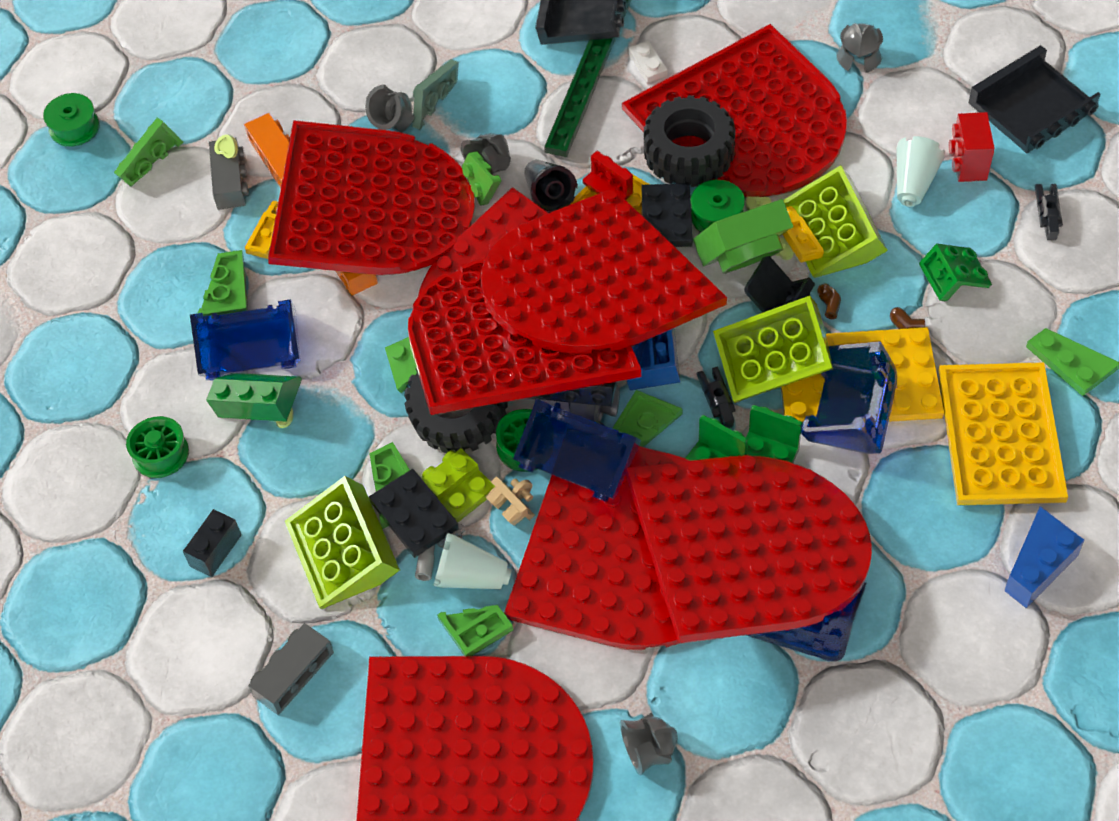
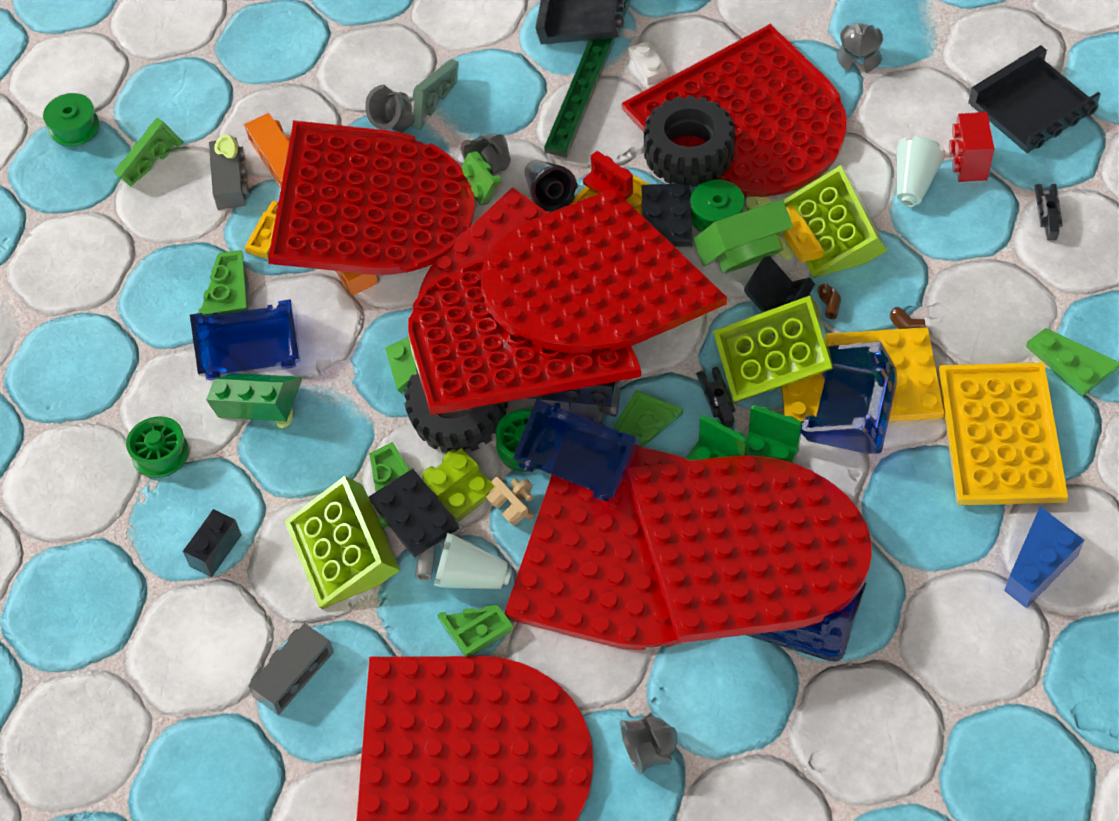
blue wedge [627,328,680,391] -> none
green bracket [919,243,992,302] -> none

